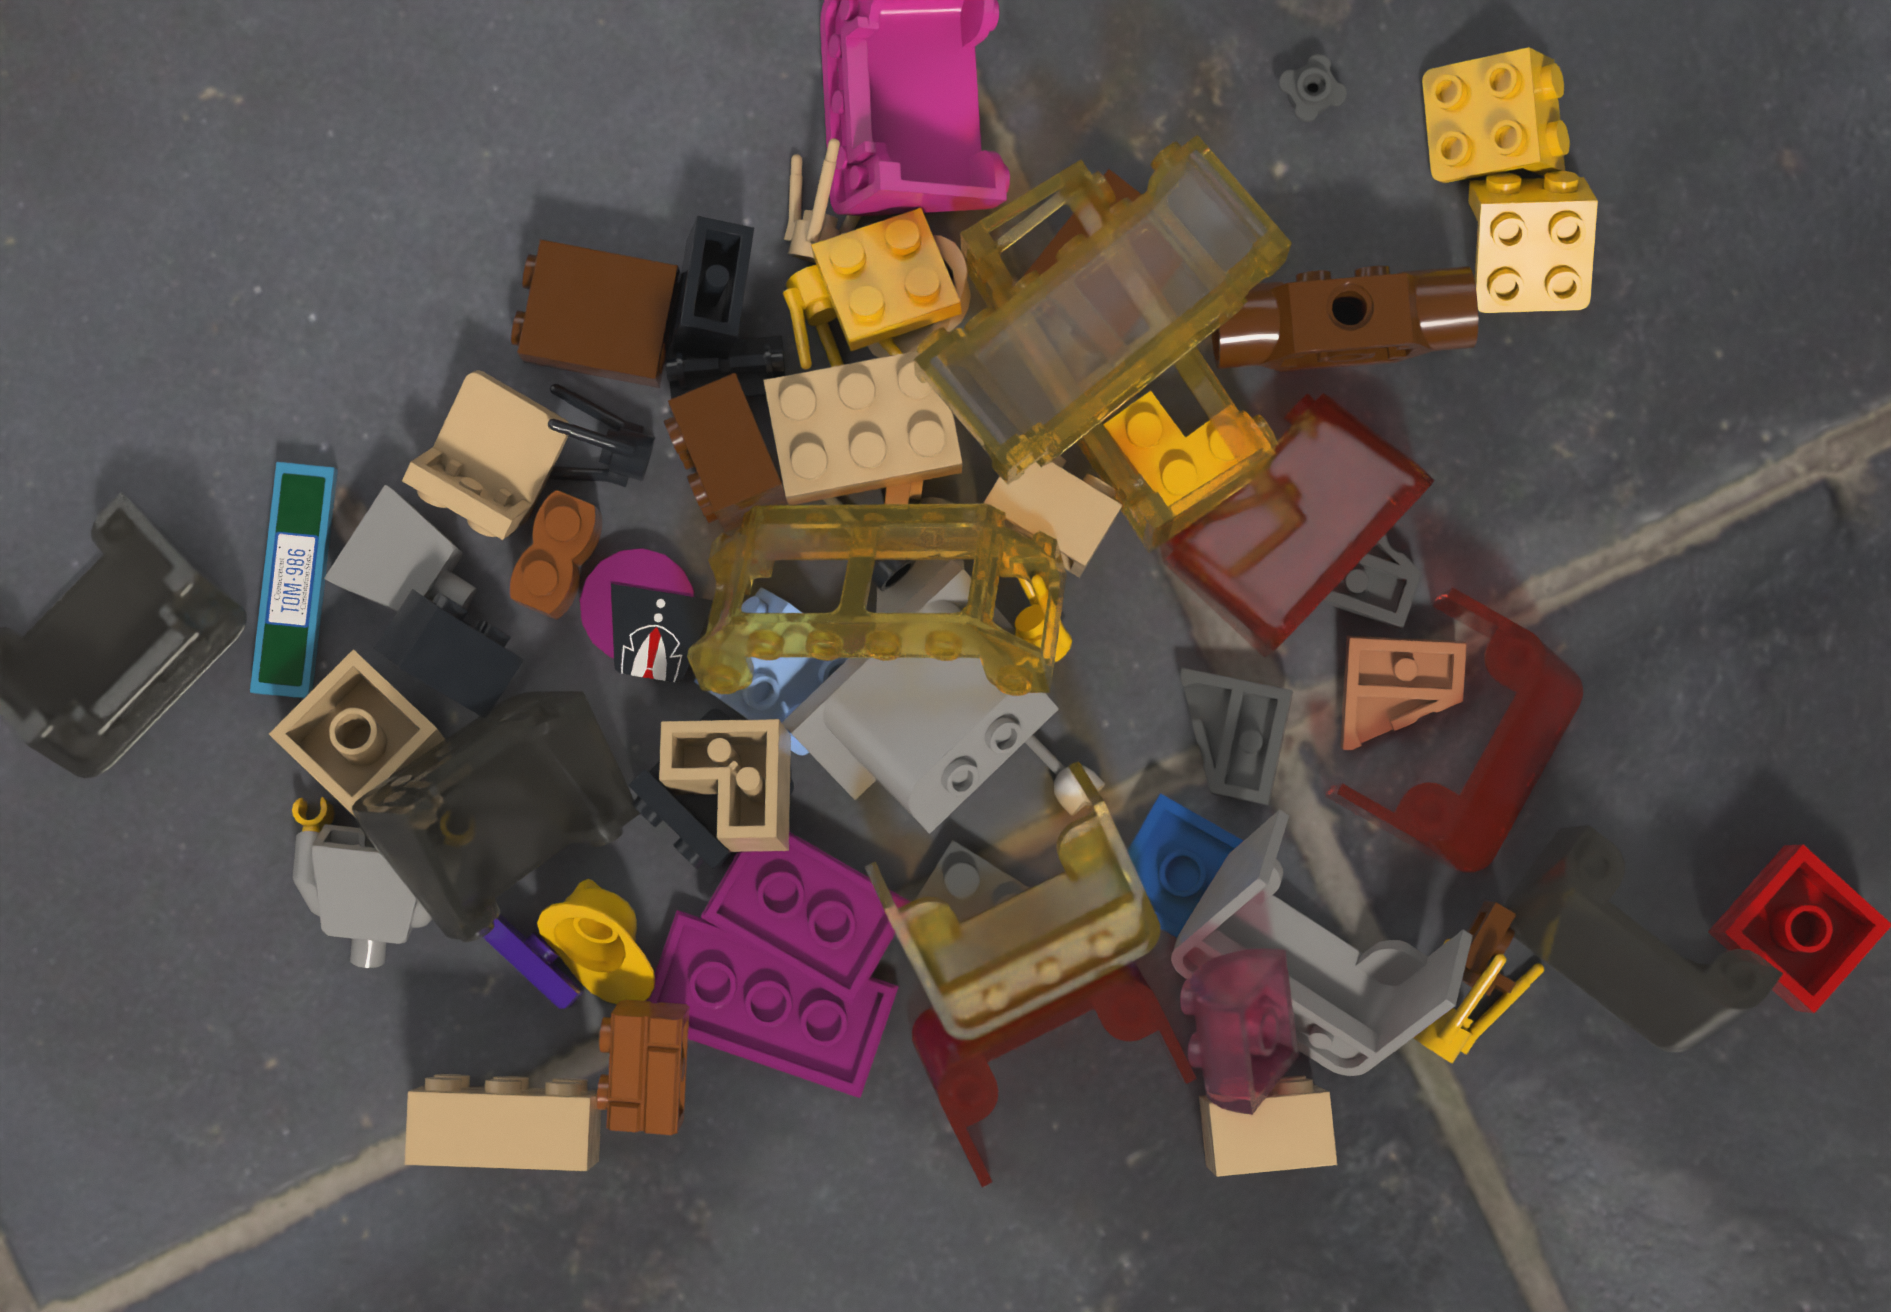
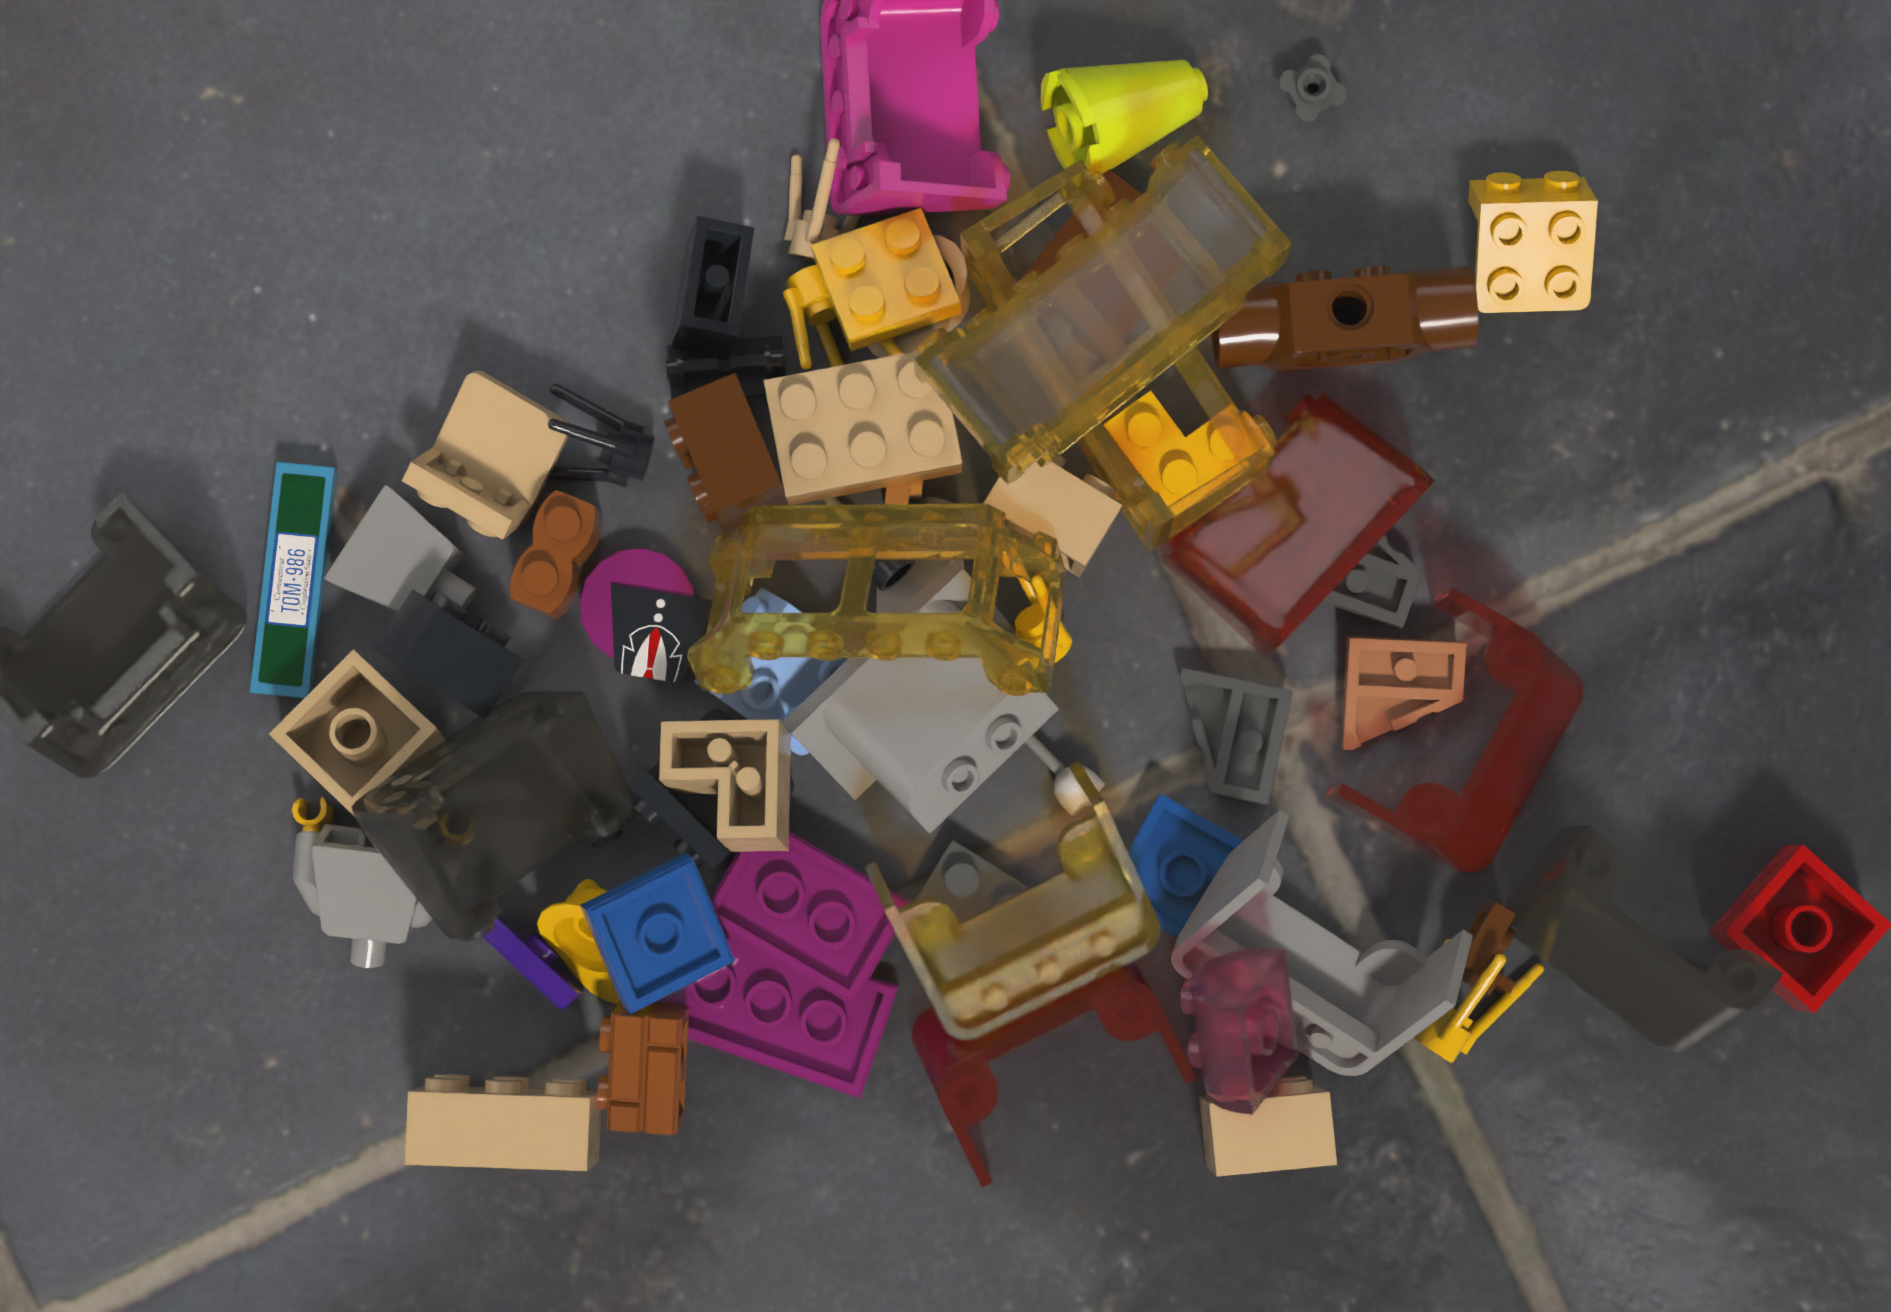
reddish brown brick [511,239,681,388] -> none
yellow bracket [1422,47,1570,183] -> none
none -> blue plate [580,853,735,1014]
none -> neon yellow cone [1040,60,1208,183]

